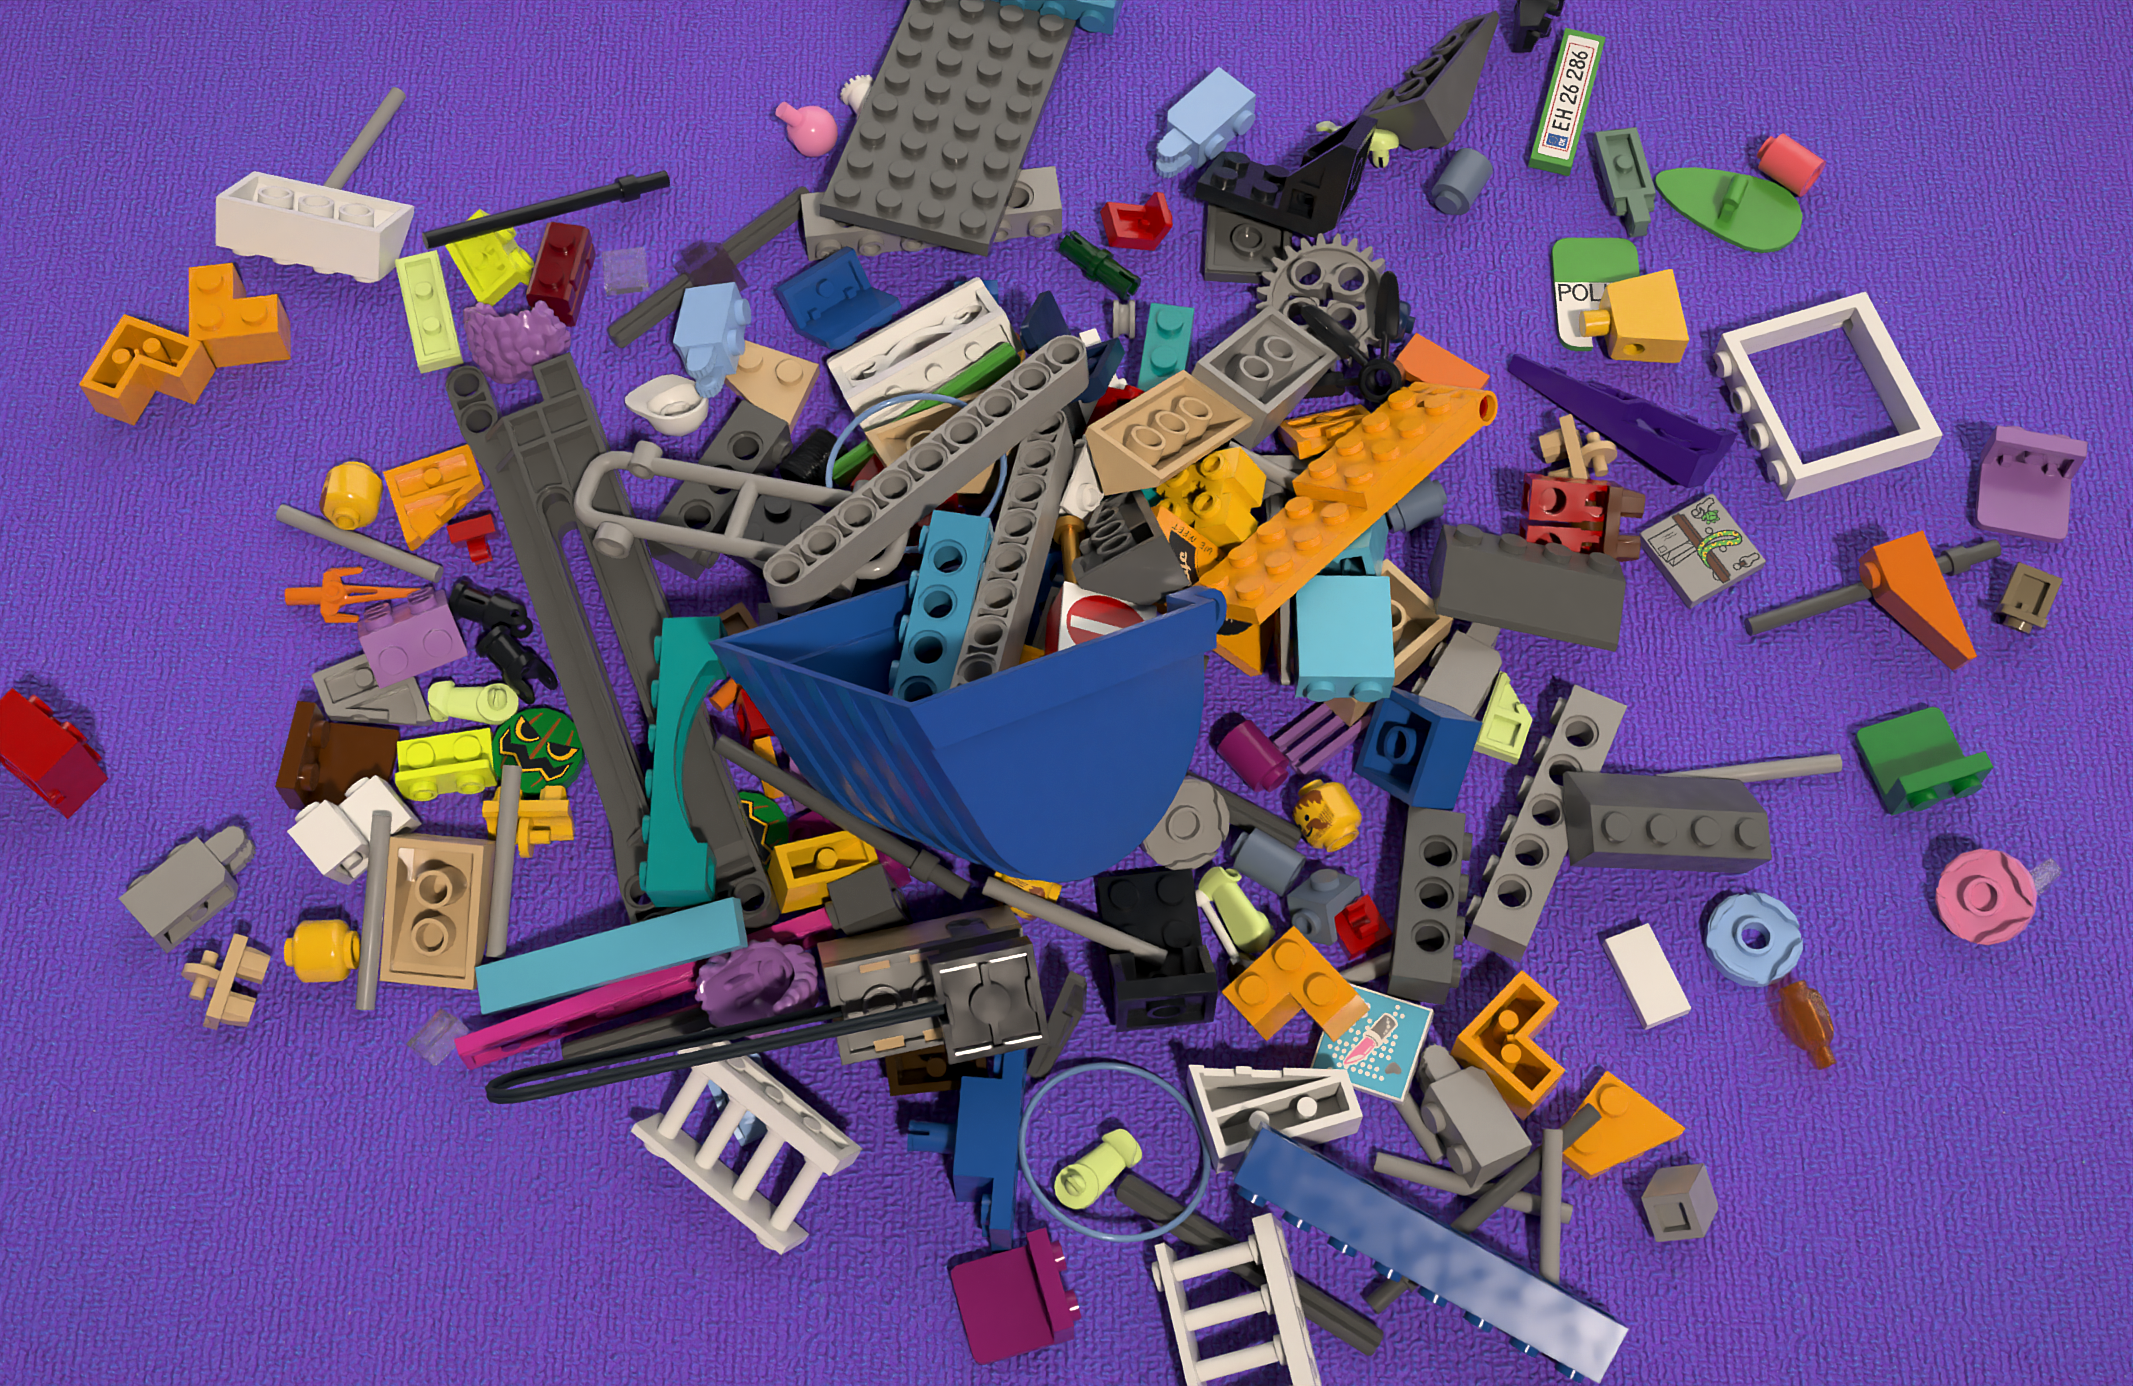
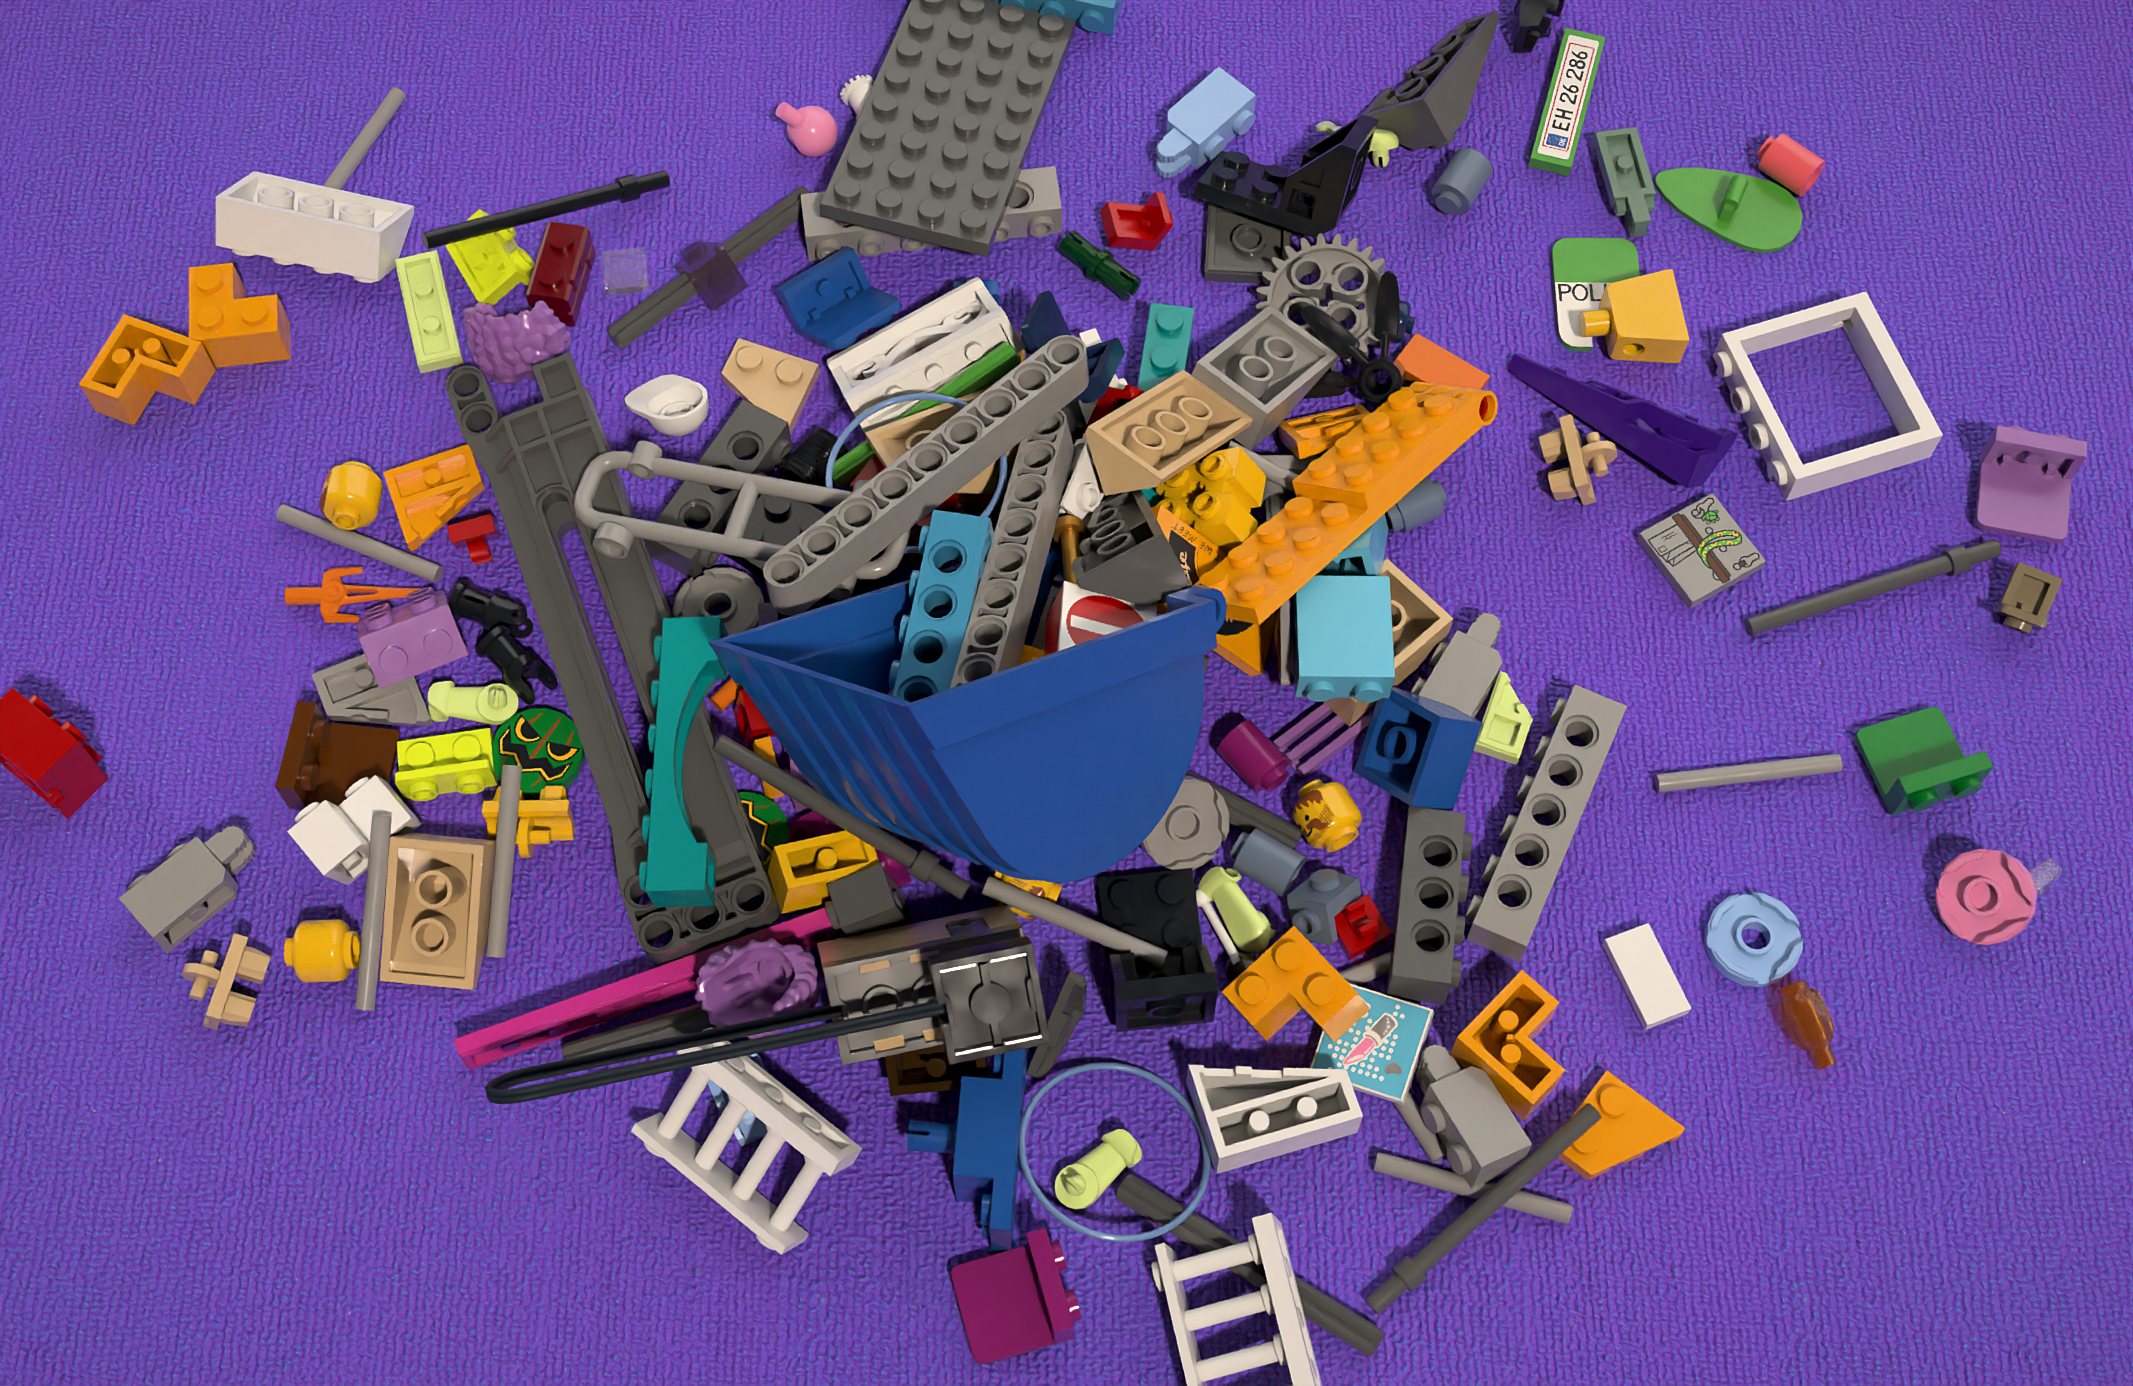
clear tile [406,1008,469,1066] -> none
medium azure tile [475,897,748,1016] -> none
light blue hinge [673,282,751,399] -> none
light grey bush [1113,300,1135,339] -> none
brick [1232,1121,1629,1384] -> none
dark grey slope [1428,524,1626,652] -> none
red hips [1518,473,1646,562] -> none
light grey bar [1539,1129,1563,1285] -> none
dark grey slope [1563,771,1772,873] -> none
light grey panel [1641,1163,1718,1242] -> none
orange slope [1858,530,1977,671] -> none
none -> light grey tile [673,567,765,636]

